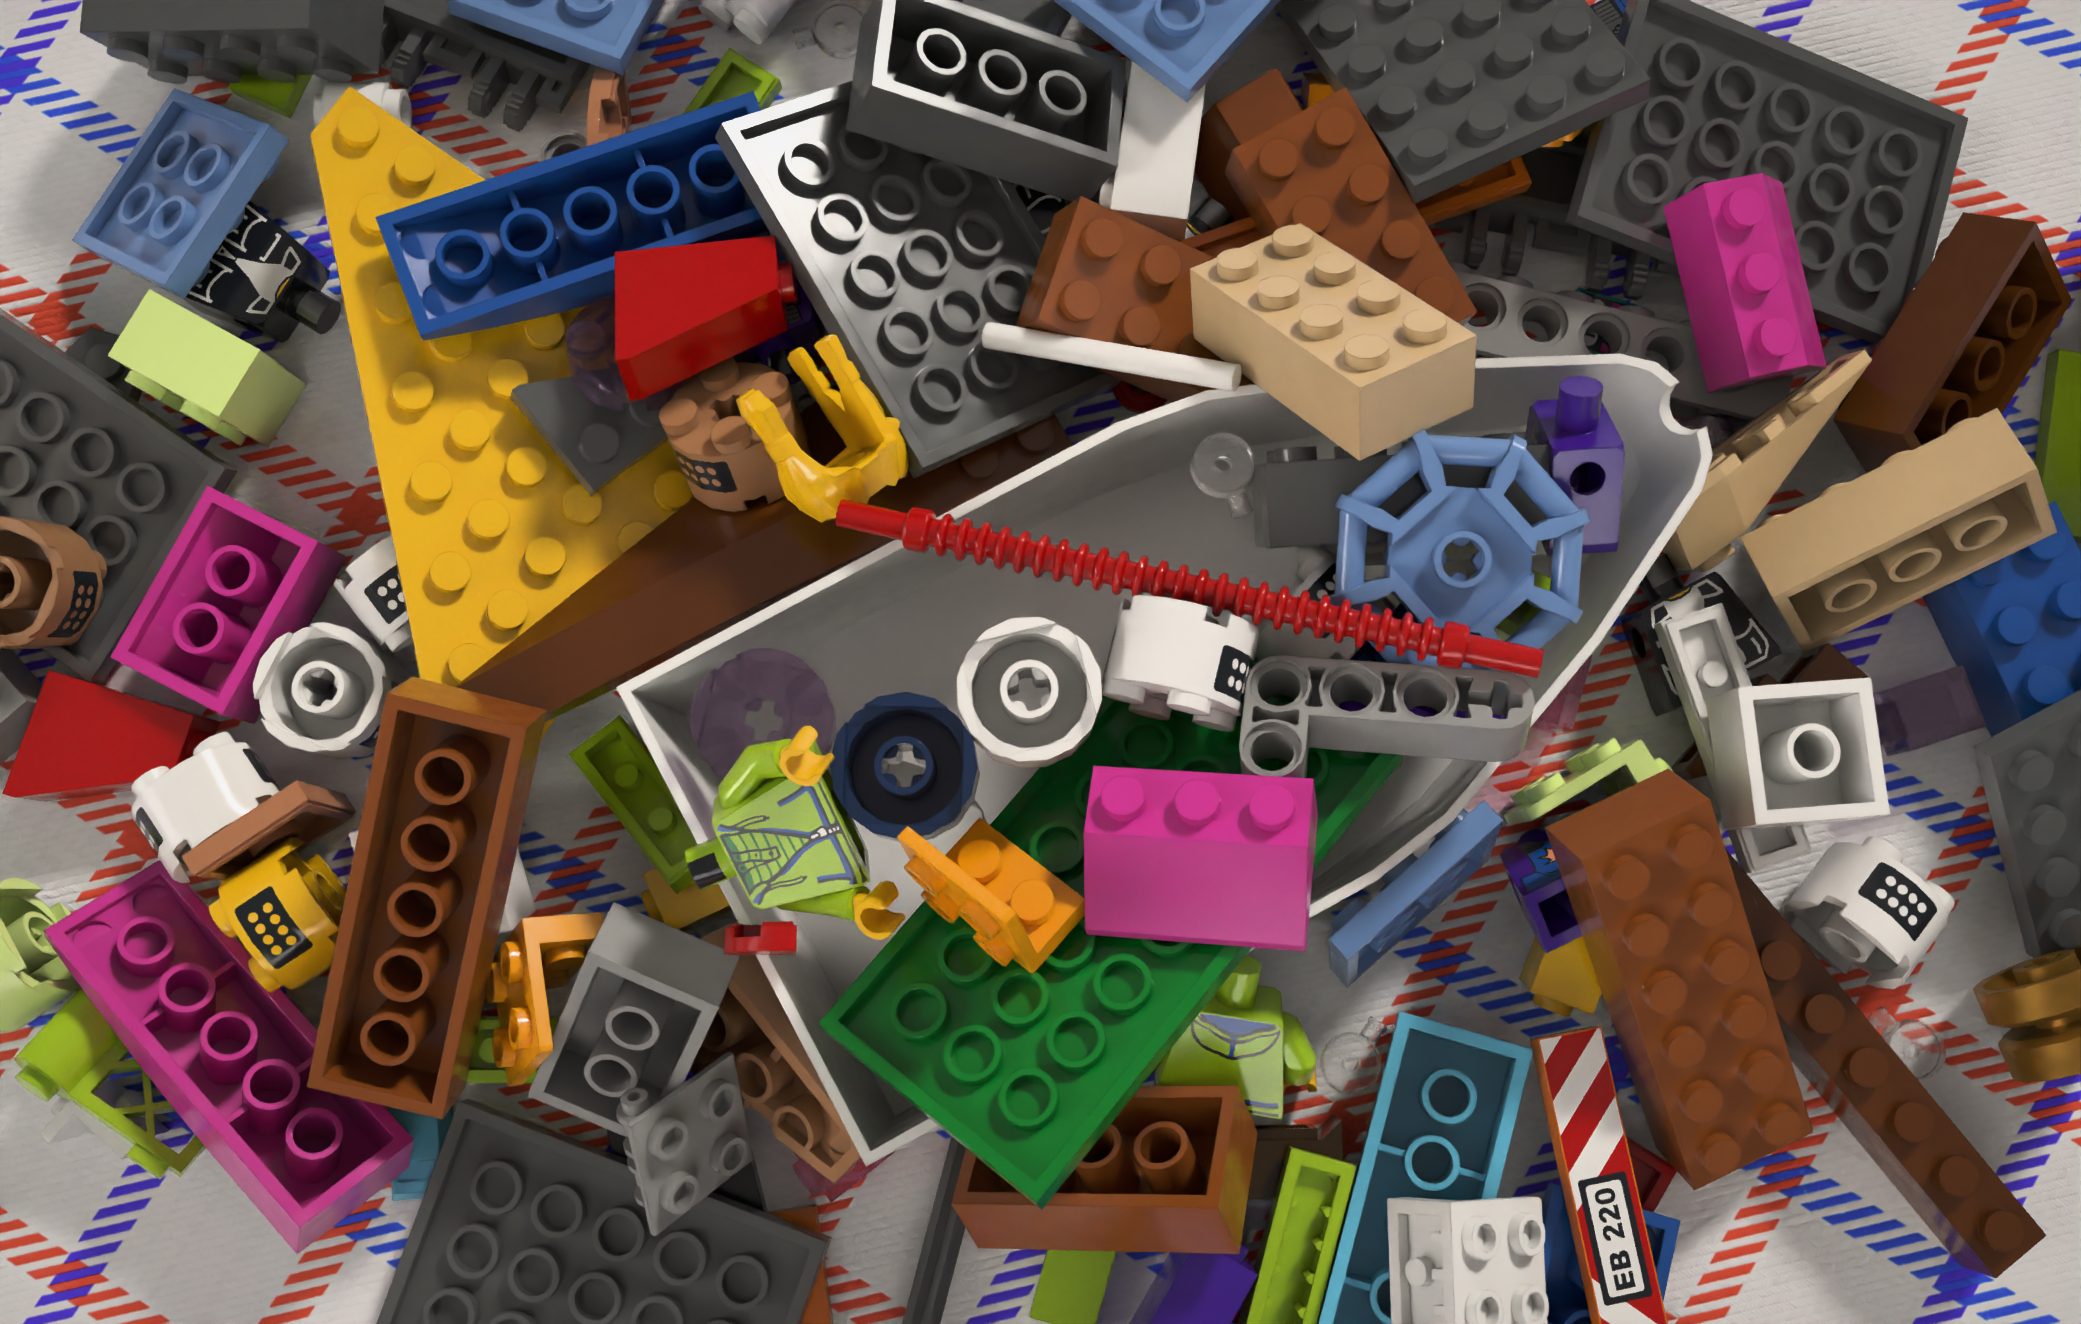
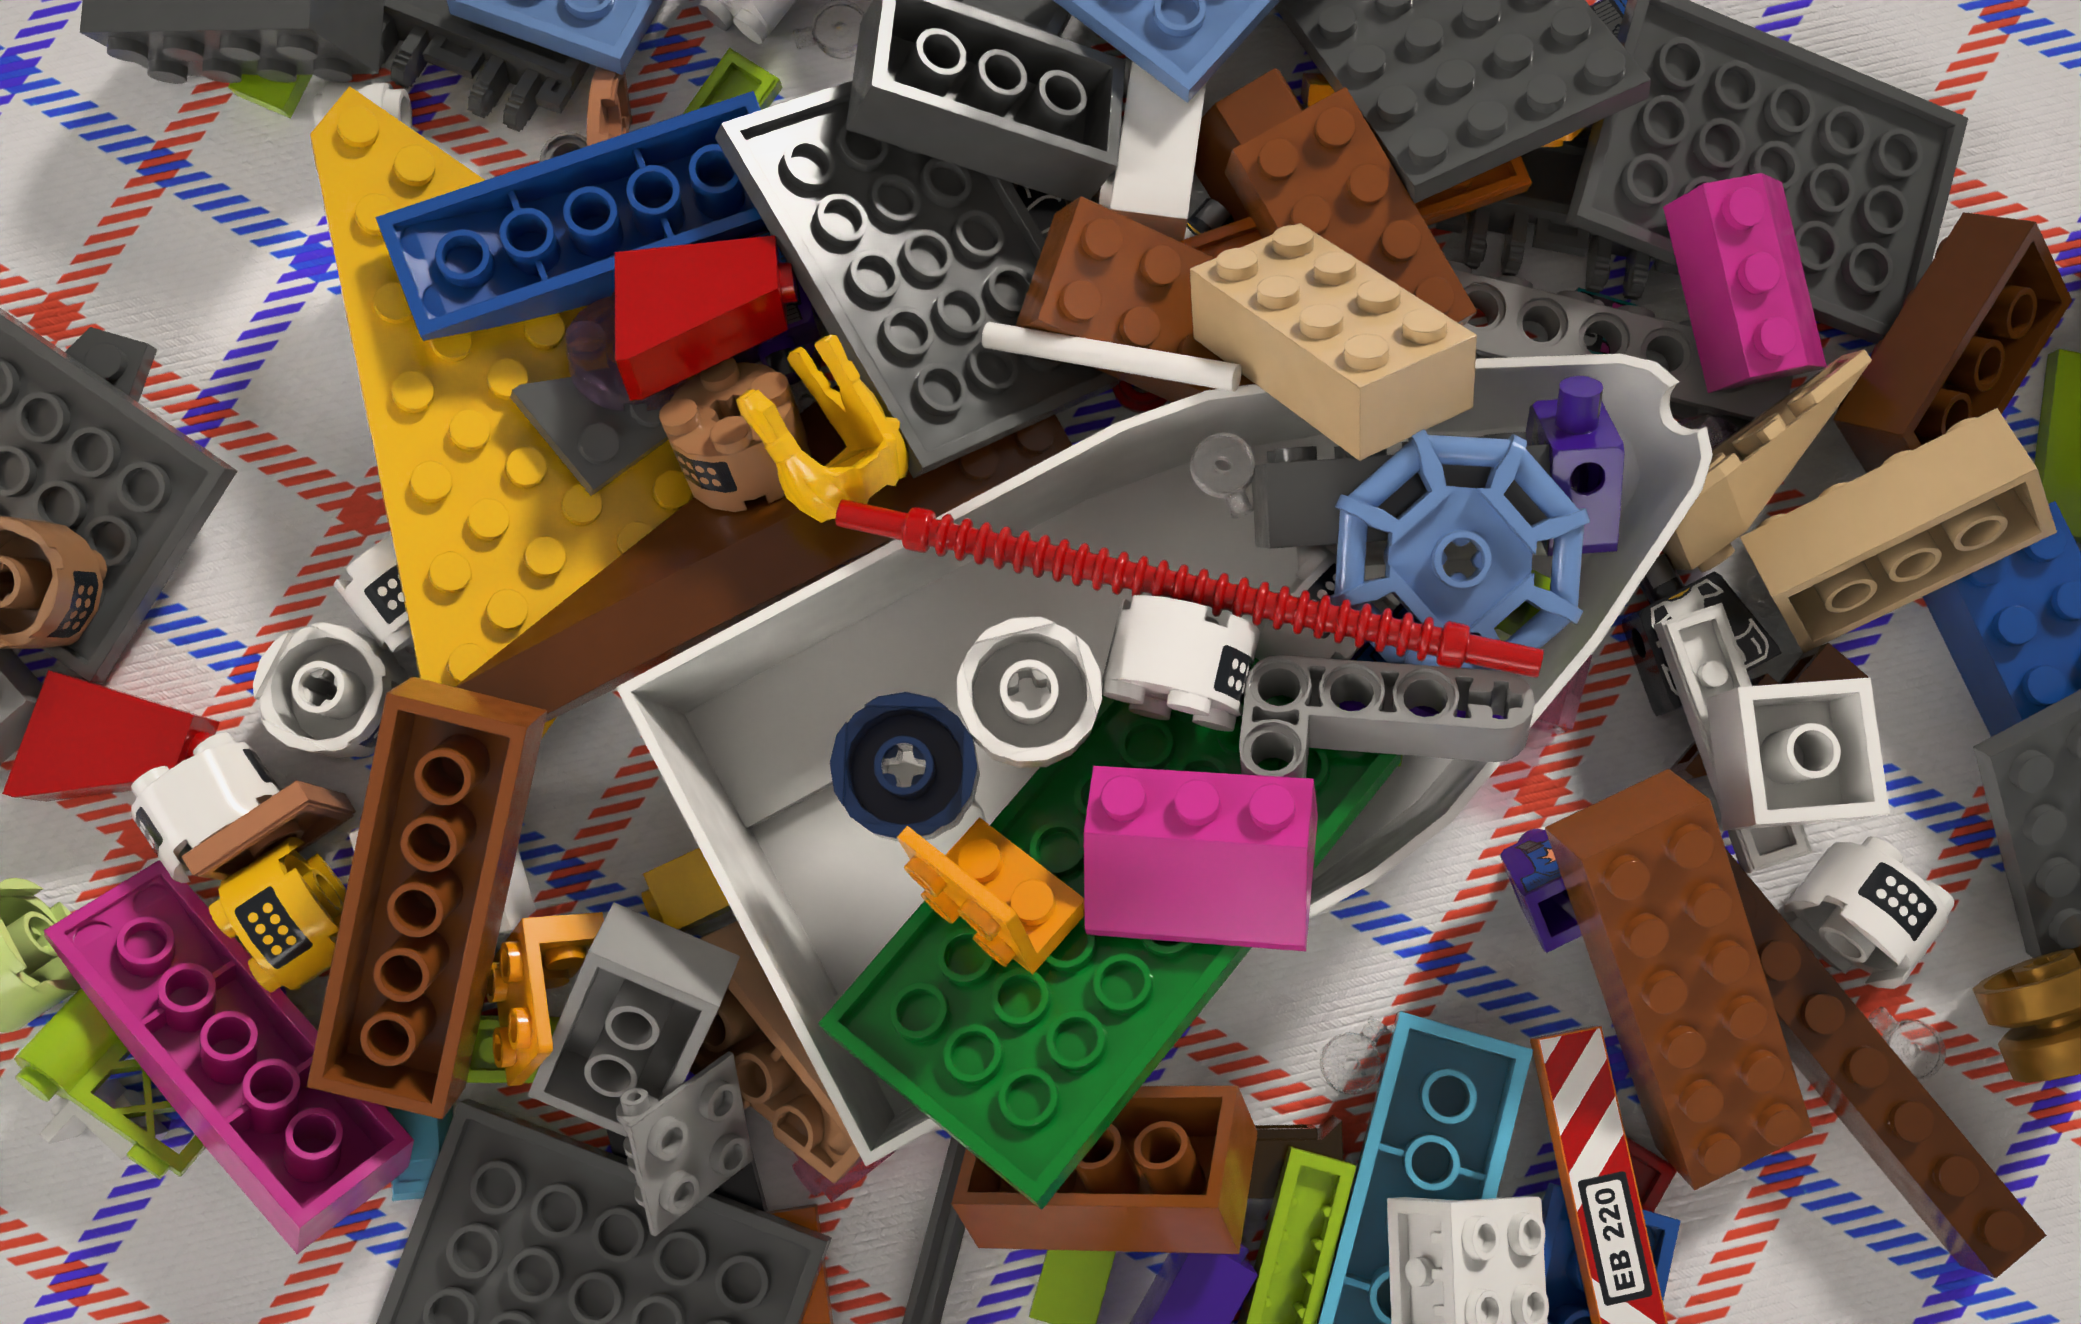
medium blue plate [72,88,289,299] -> none
yellowish green brick [107,289,307,448] -> none
dark pink slope [110,485,347,724] -> none
black torso [183,201,341,343] -> none
lime tile [569,715,698,894] -> none
torso [685,726,905,940] -> none
clear purple plate [690,648,836,780] -> none
red tile [724,921,797,955] -> none
lime torso [1154,955,1317,1120] -> none
medium blue plate [1329,800,1503,988] -> none
yellowish green bracket [1502,737,1673,825] -> none
yellow brick [1519,936,1602,1017] -> none
clear purple brick [1873,665,1986,756] -> none

